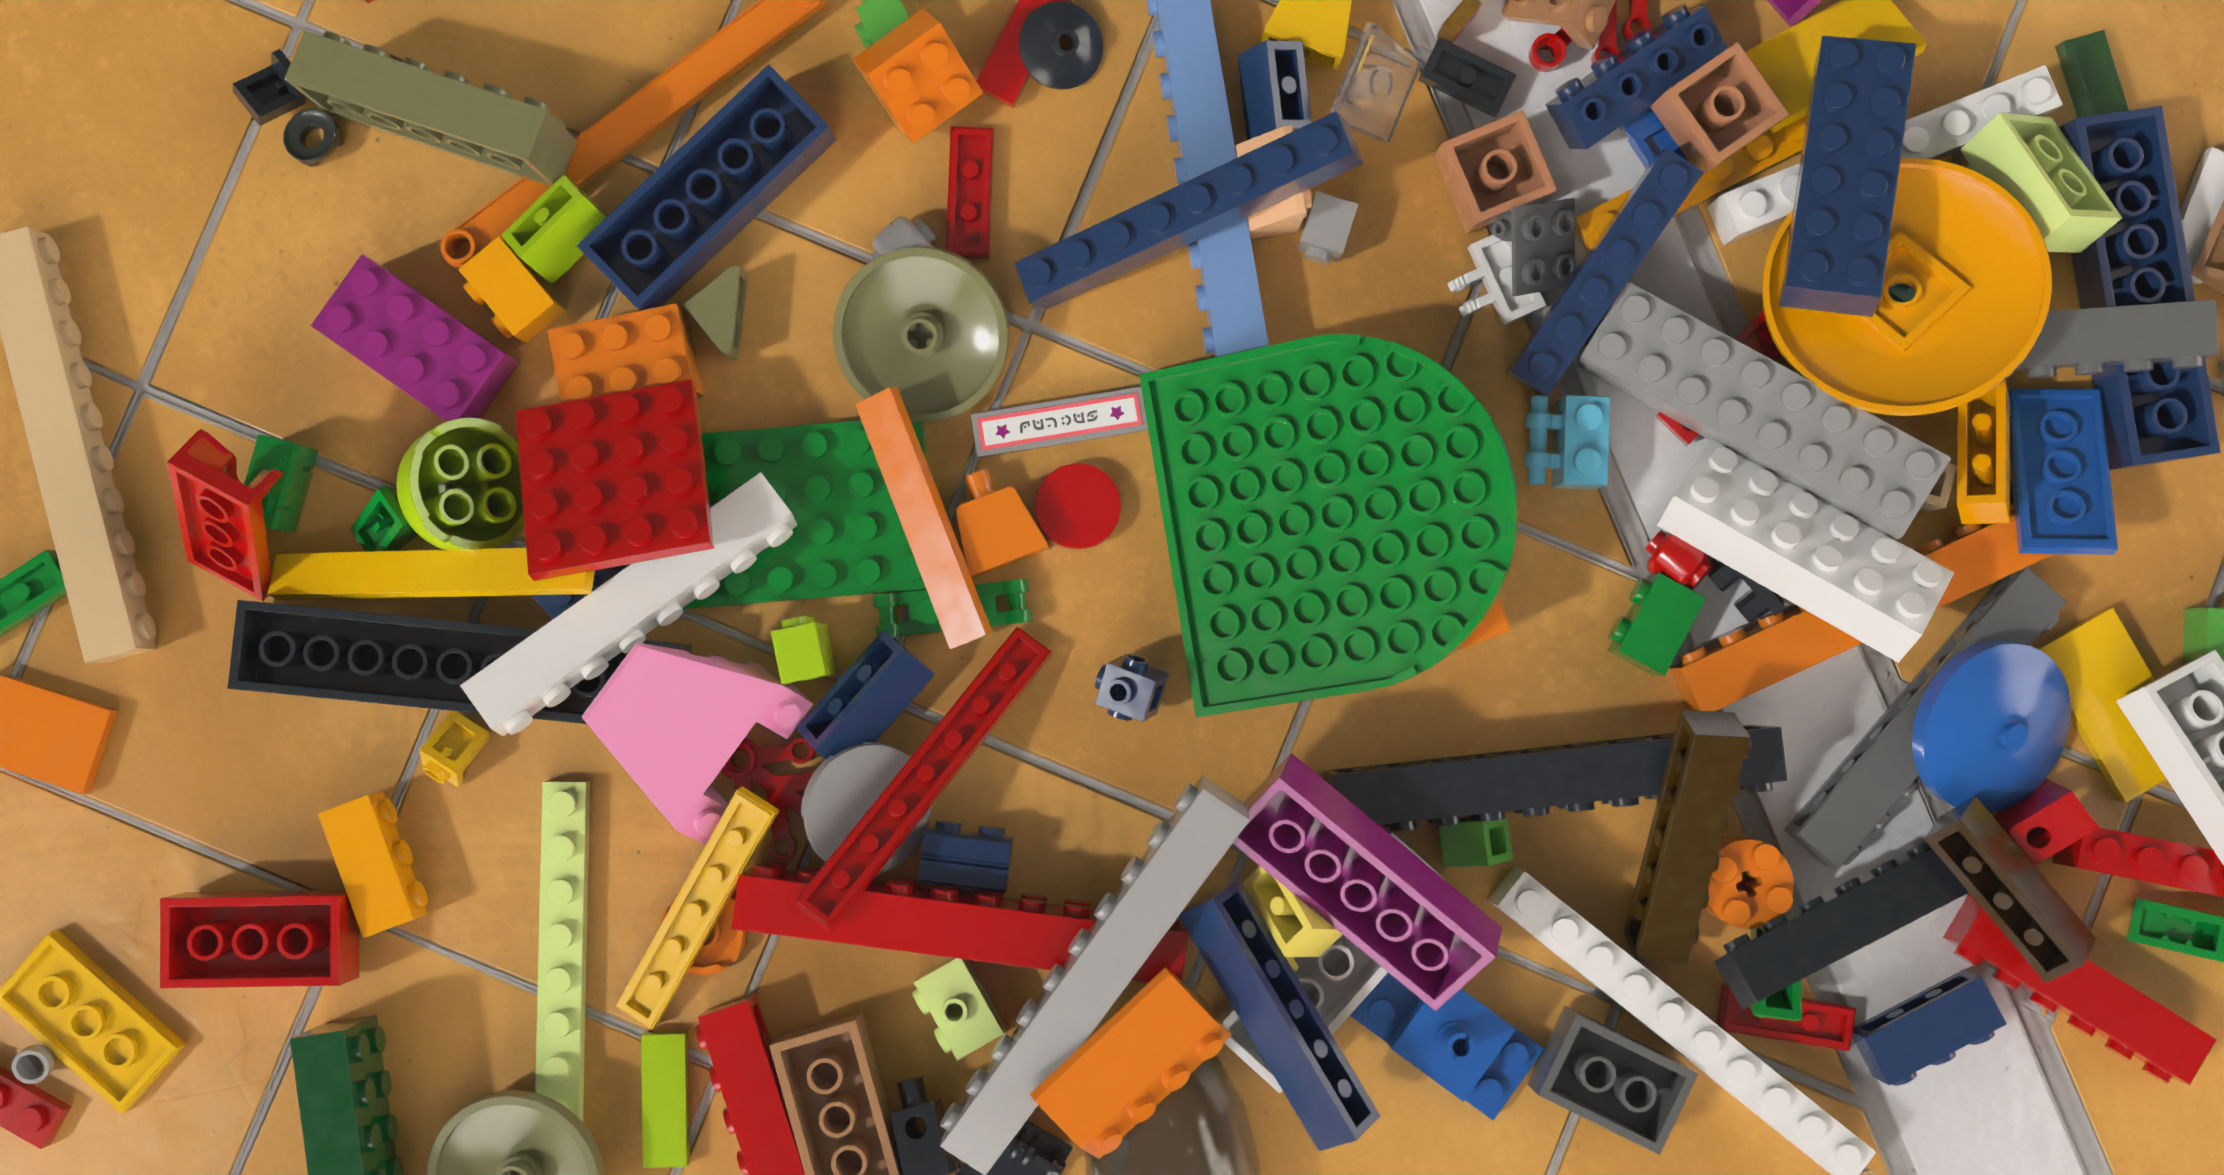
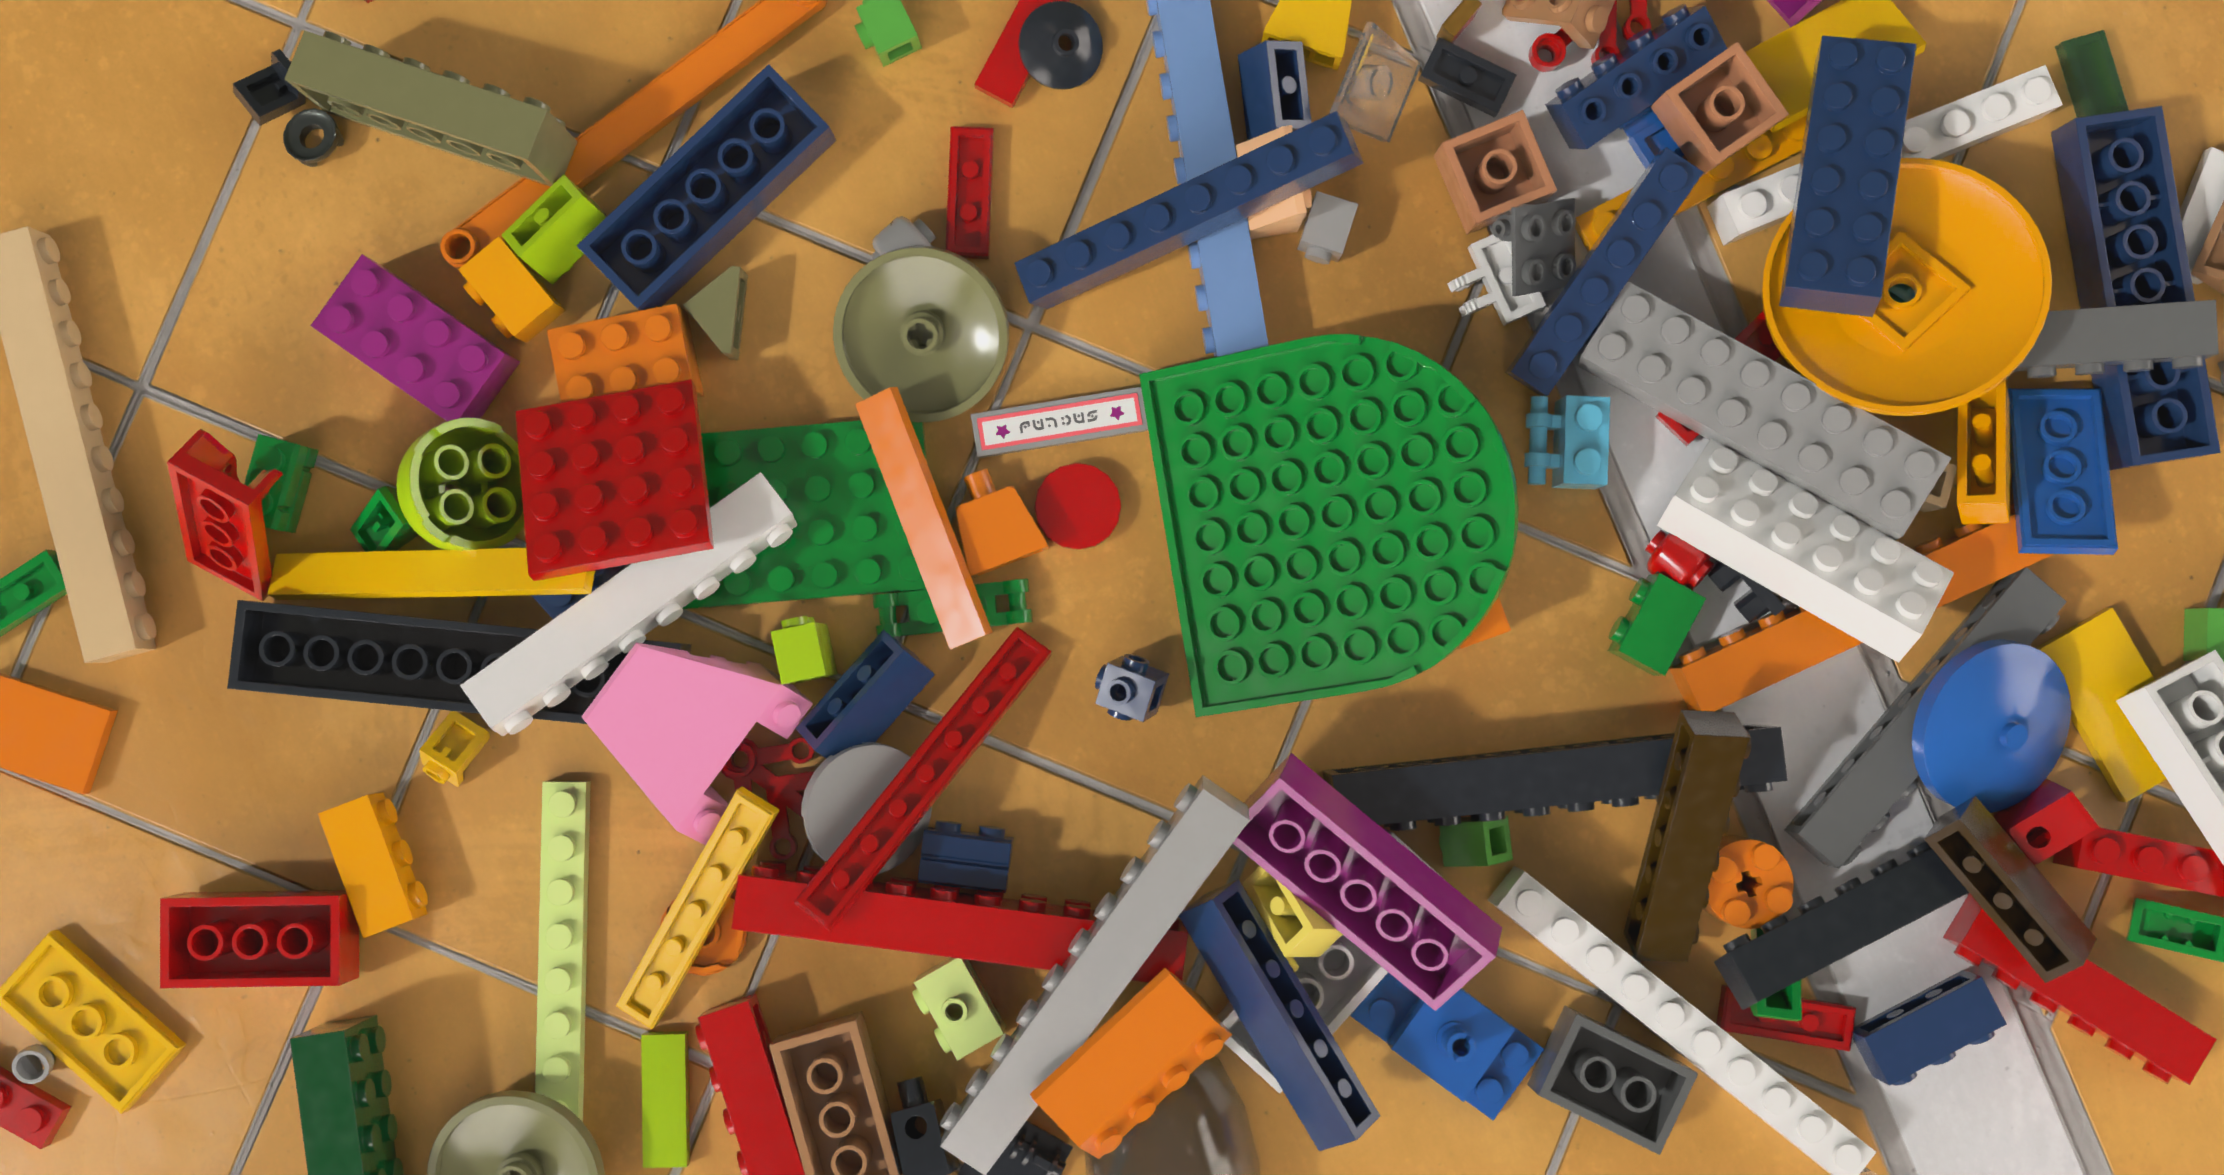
orange brick [852,8,983,144] -> none
yellowish green brick [1960,113,2122,253] -> none

